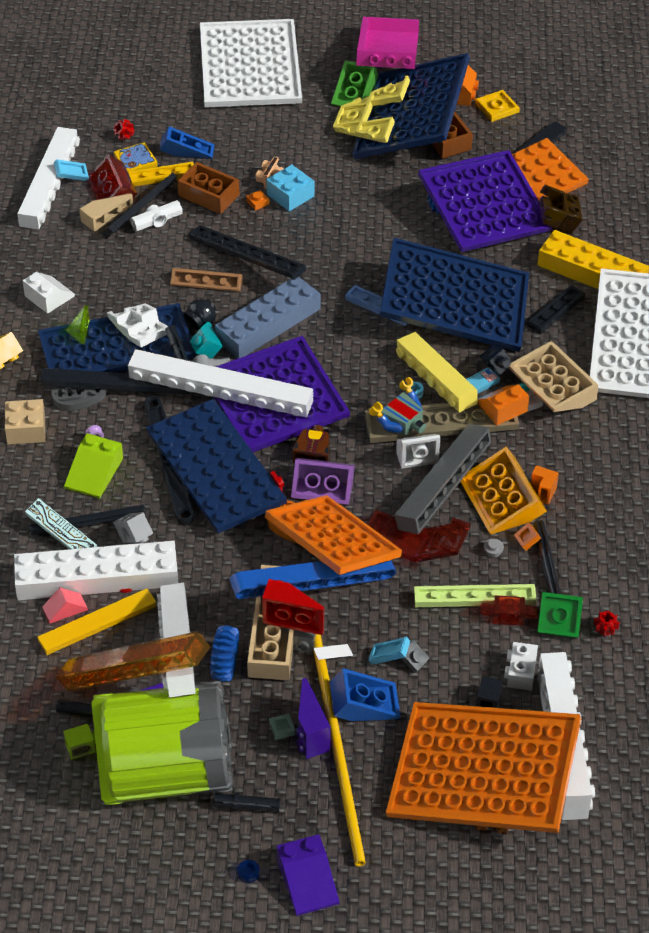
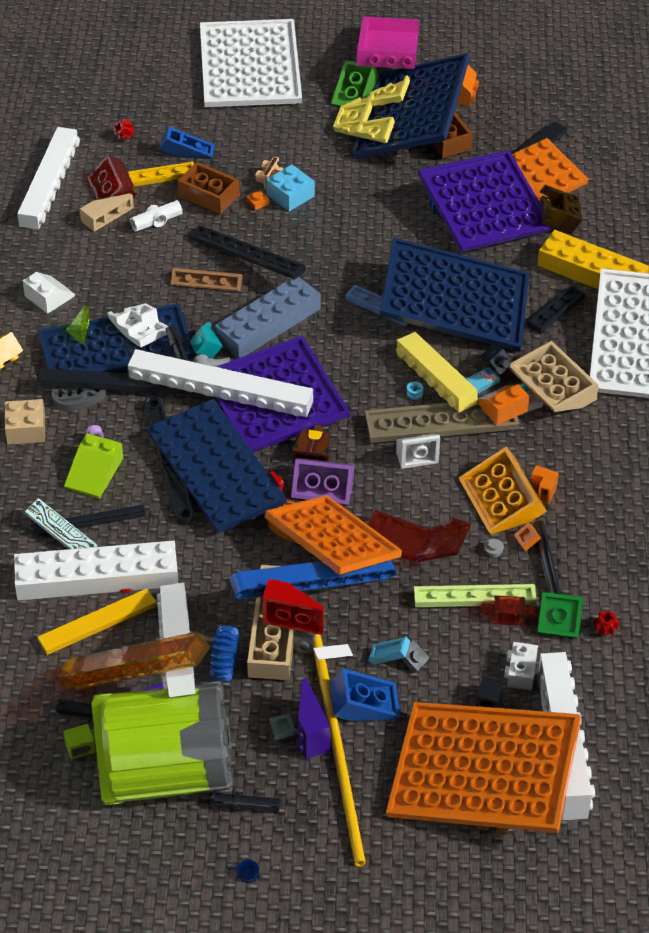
coral slope [42,587,88,623] -> none
medium azure tile [54,159,89,181] -> none
black tile [102,172,177,239] -> none
light grey brick [113,512,154,544] -> none
tile [114,142,158,175] -> none
black piece [183,298,216,331] -> none
dark purple slope [276,834,339,916] -> none
torso [369,377,426,436] -> none
dark grey brick [395,423,491,534] -> none
yellow tile [475,90,520,122] -> none

